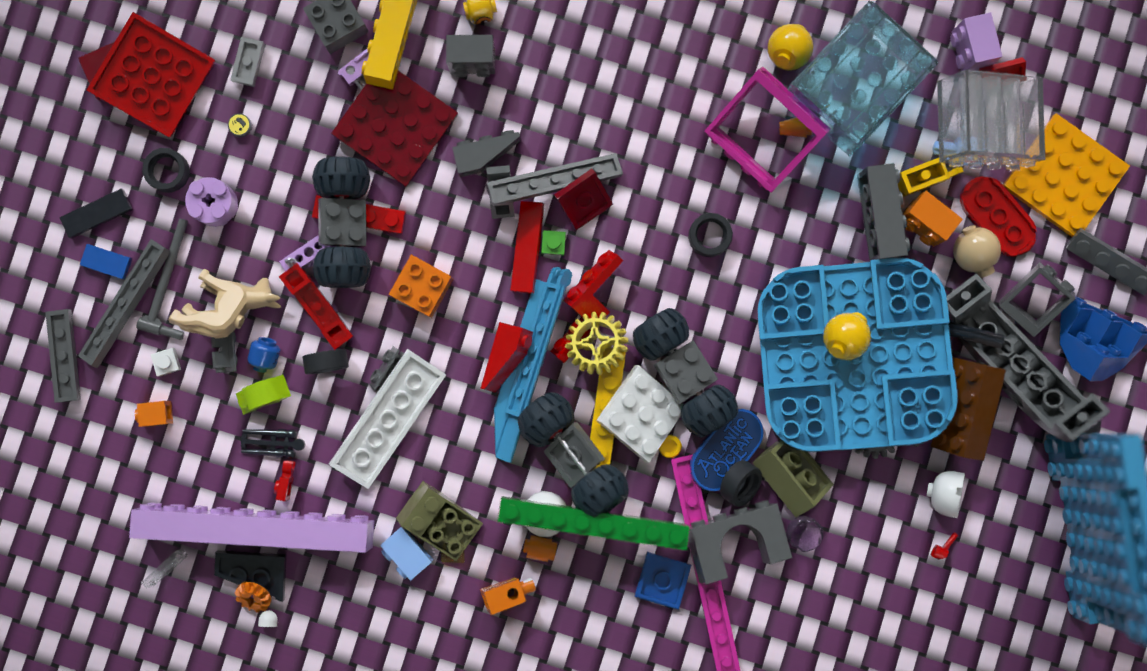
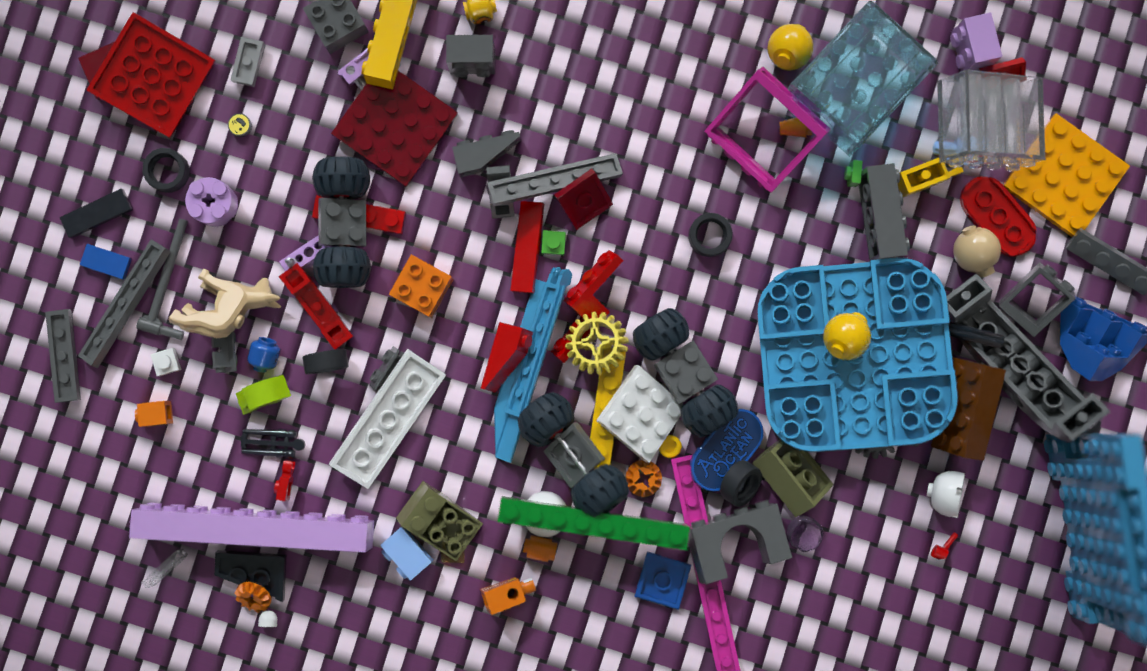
orange brick [902,191,963,247] -> none
none -> orange gear [625,460,662,497]
none -> bright green plate [844,160,863,187]

